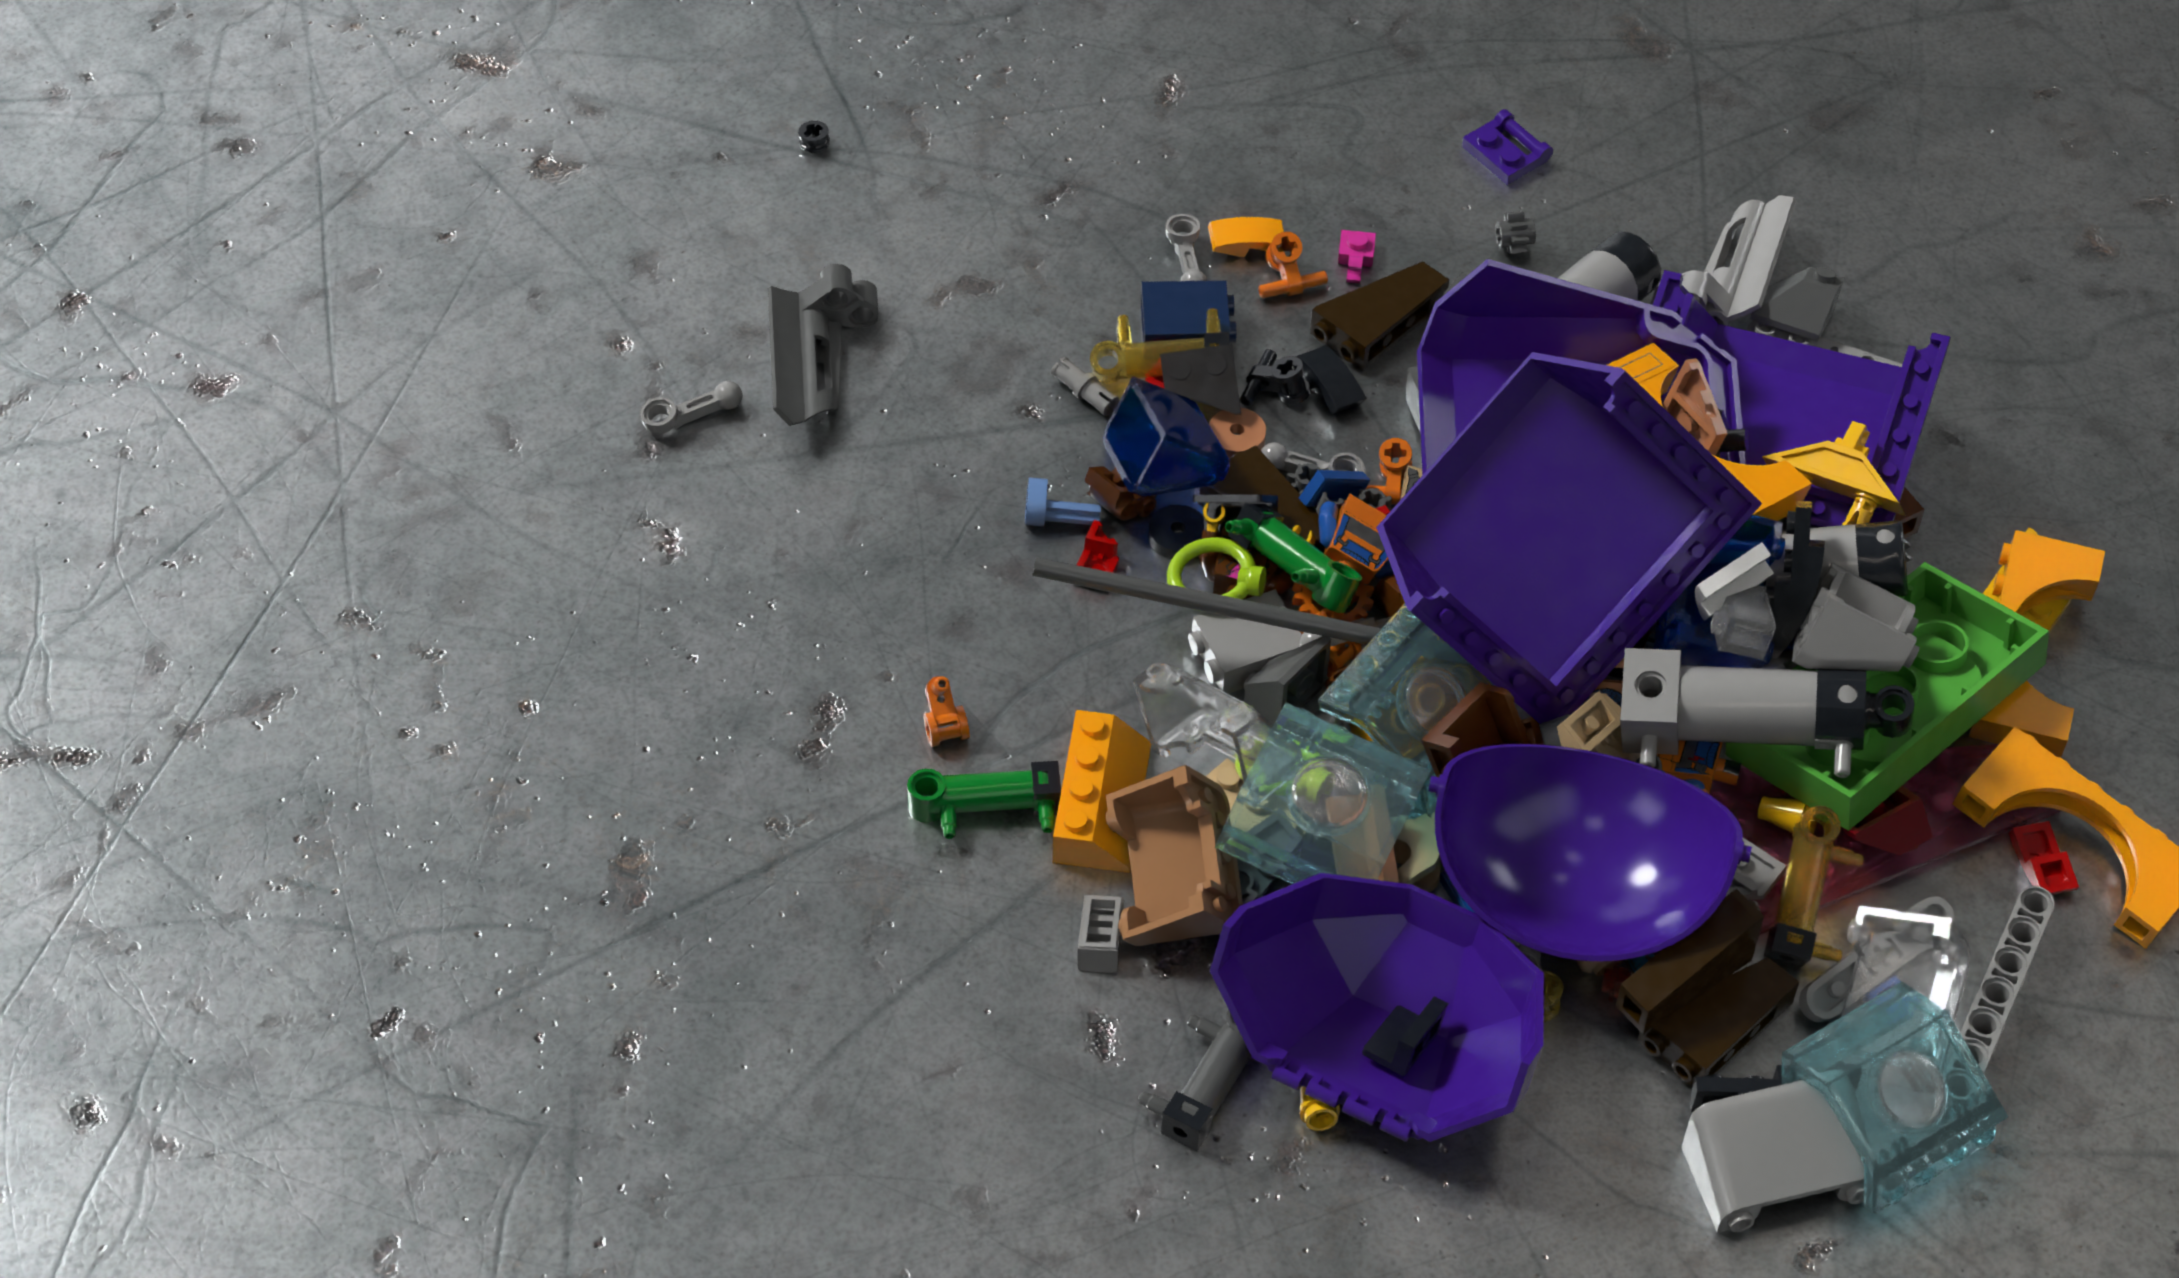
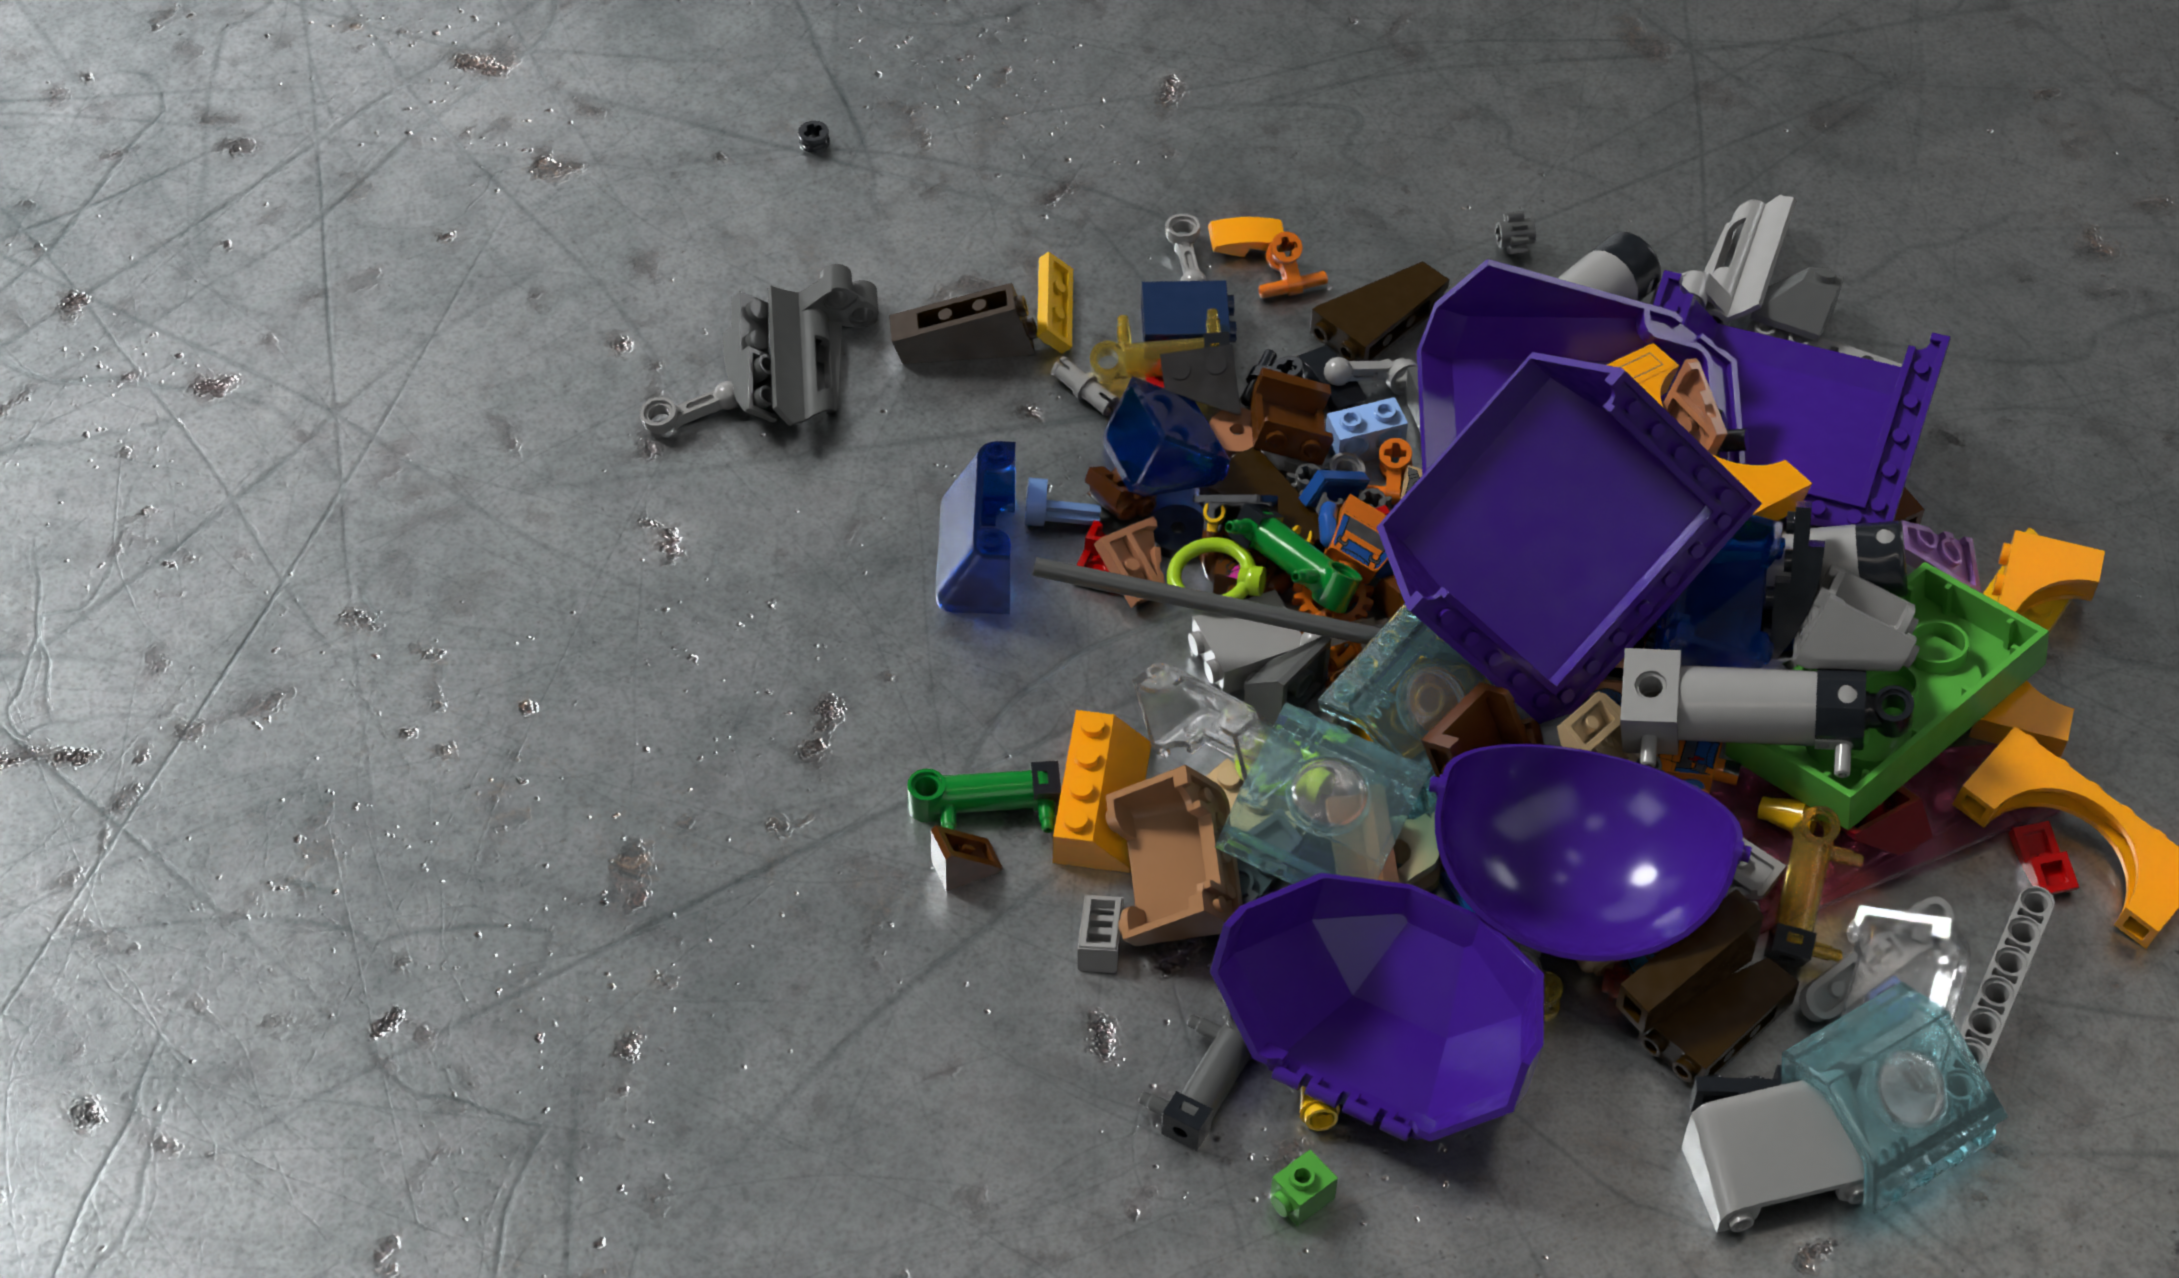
orange piece [923,676,970,747] -> none
dark pink plate [1338,230,1376,284] -> none
black panel [1362,996,1449,1077] -> none
dark purple plate [1462,109,1554,185] -> none
white slope [1695,542,1774,621] -> none
clear slope [1710,585,1776,660] -> none
yellow connector [1762,421,1906,525] -> none
none -> dark grey slope [723,291,778,423]
none -> dark brown slope [889,283,1038,364]
none -> reddish brown slope [931,825,1003,892]
none -> clear blue windscreen [936,441,1016,615]
none -> yellow plate [1037,252,1073,354]
none -> nougat wing [1094,516,1165,608]
none -> reddish brown panel [1250,367,1334,466]
none -> bright green brick [1270,1149,1338,1226]
none -> light grey piece [1324,357,1417,395]
none -> light blue brick [1325,397,1408,462]
none -> medium lavender wing [1901,520,1981,593]

